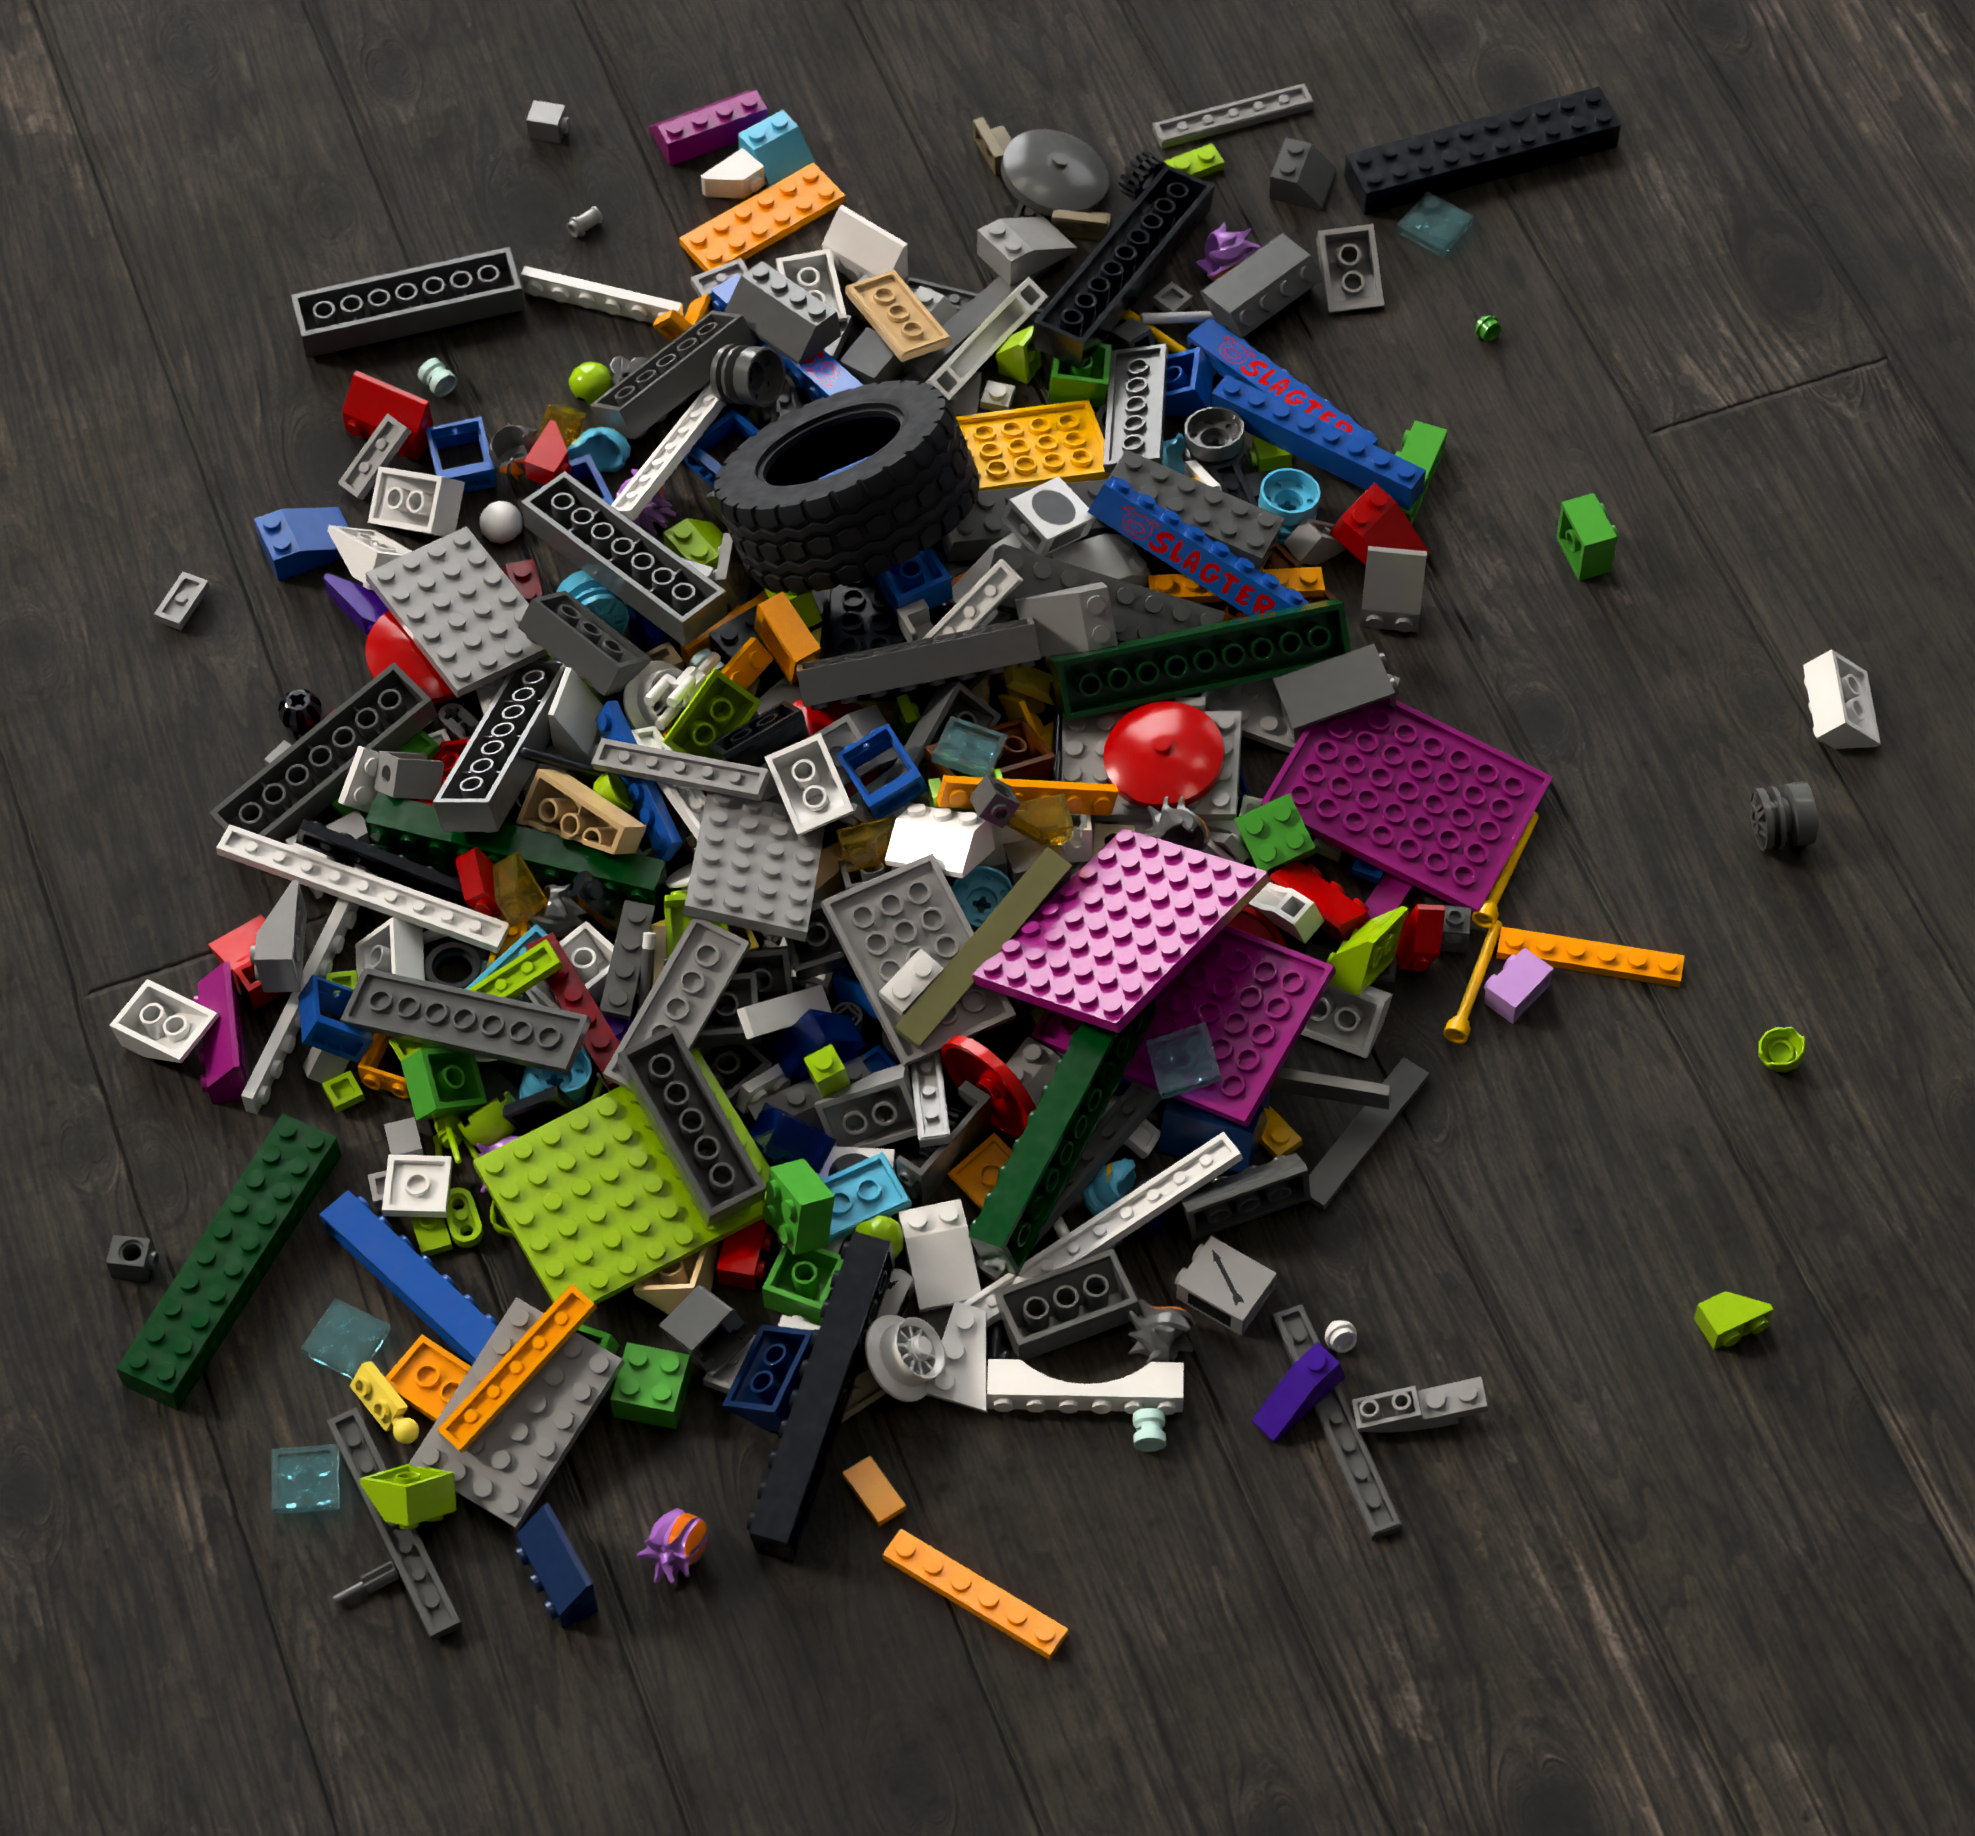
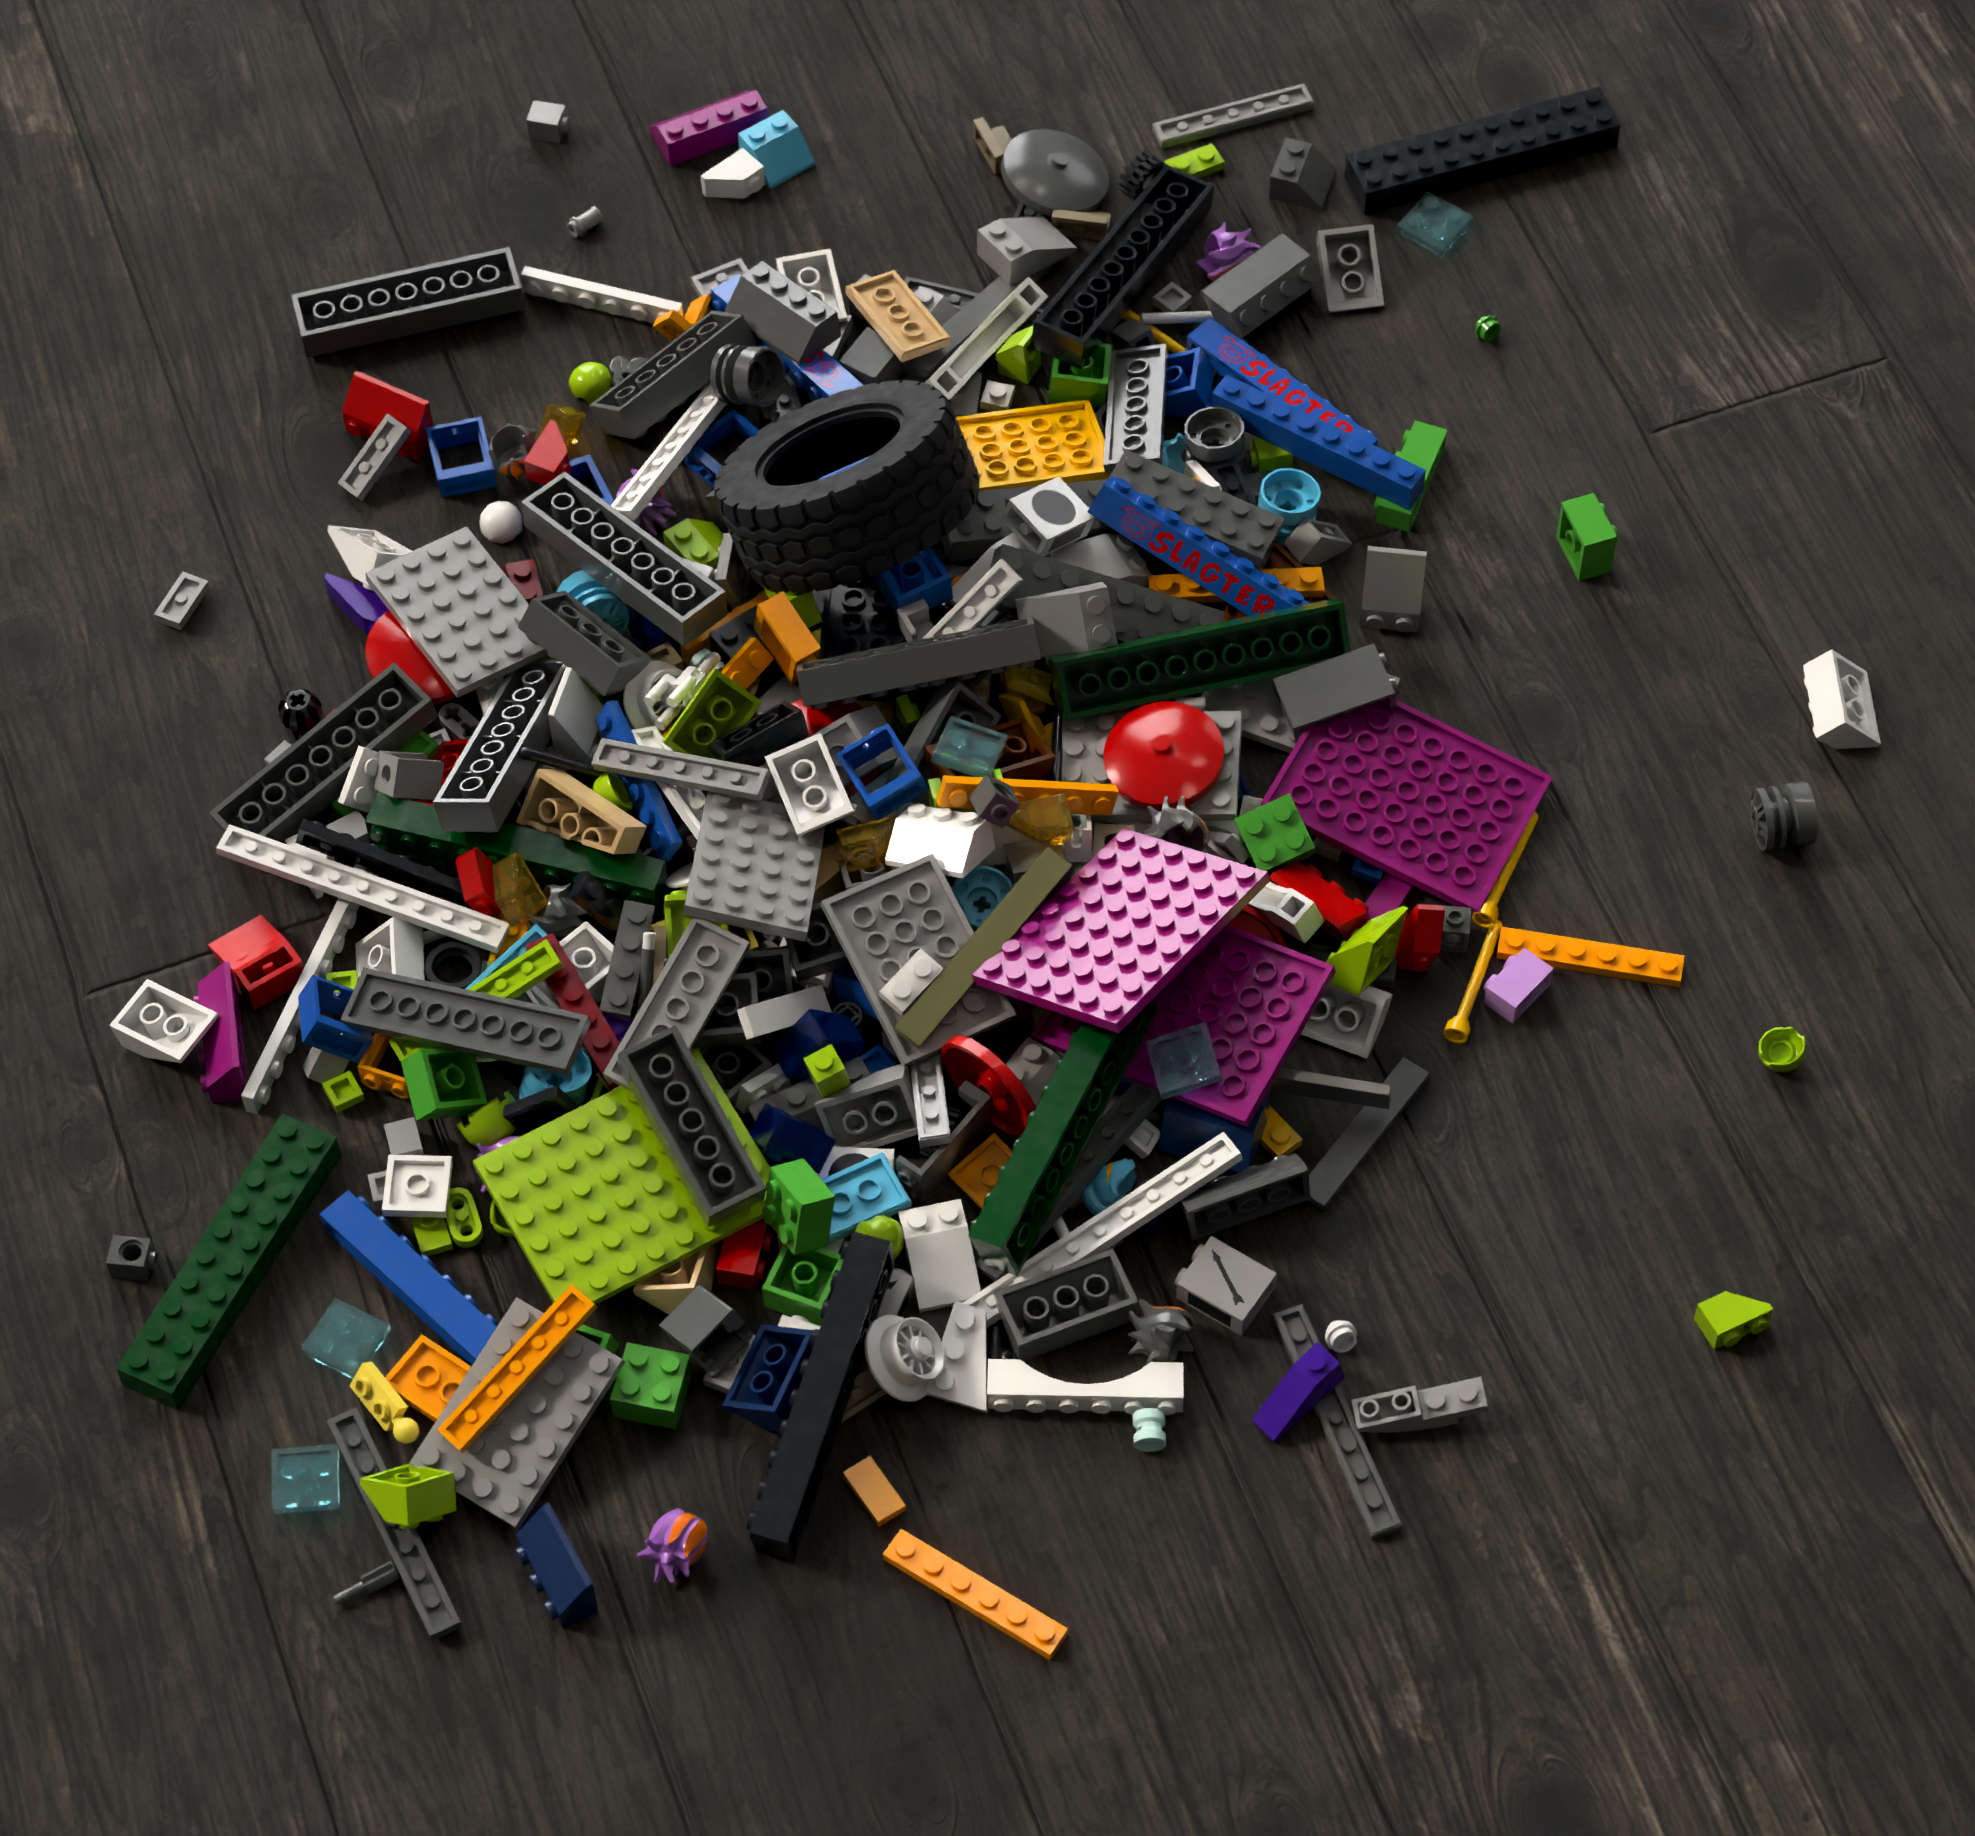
light grey slope [250,880,307,992] -> none
slope [254,507,348,581] -> none
white slope [368,466,465,537] -> none
light aqua wheel [418,358,457,397] -> none
lime plant [433,1115,479,1164] -> none
medium azure hair [567,427,631,472] -> none
light orange plate [679,162,846,272] -> none
white slope [822,205,909,282] -> none
red slope [1330,482,1430,565] -> none

